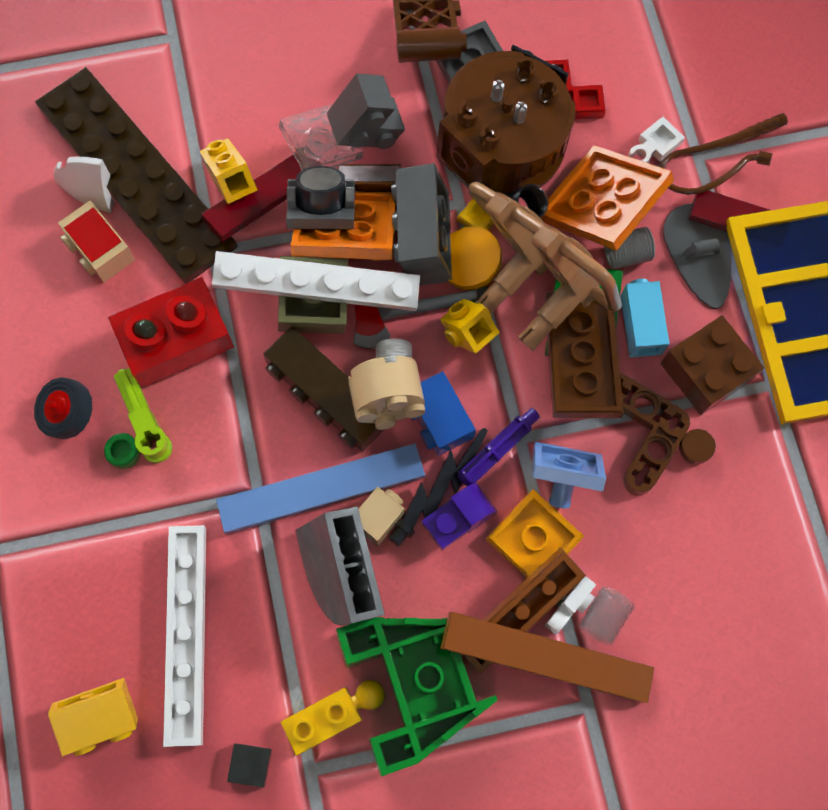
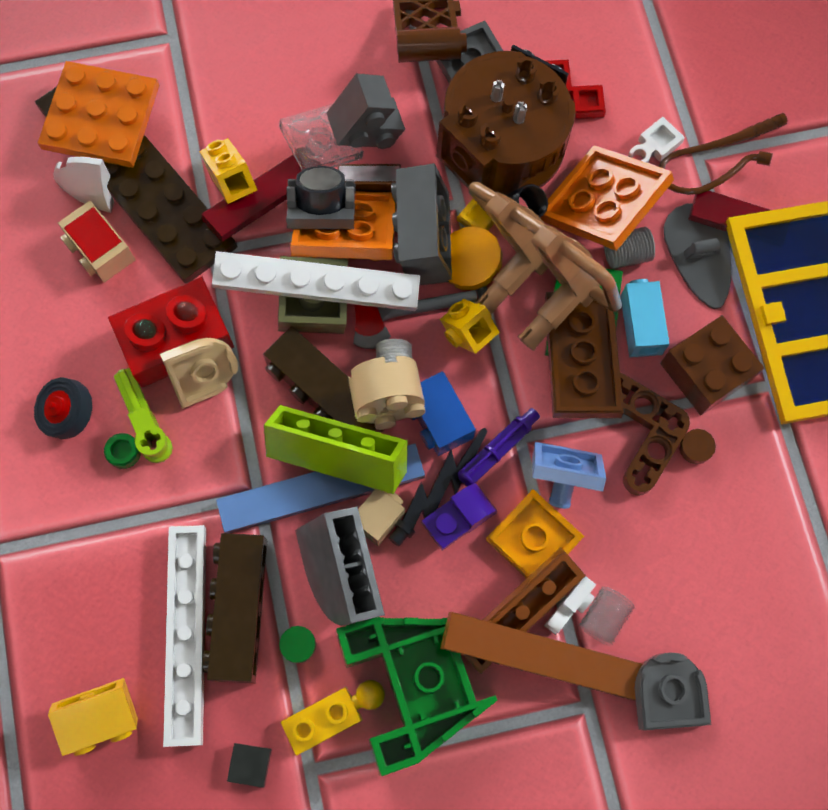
none -> orange plate [37,61,160,168]
none -> tan tile [160,338,238,409]
none -> dark brown brick [202,533,268,683]
none -> lime brick [264,405,408,494]
none -> green tile [279,626,316,663]
none -> dark grey tile [635,653,711,730]

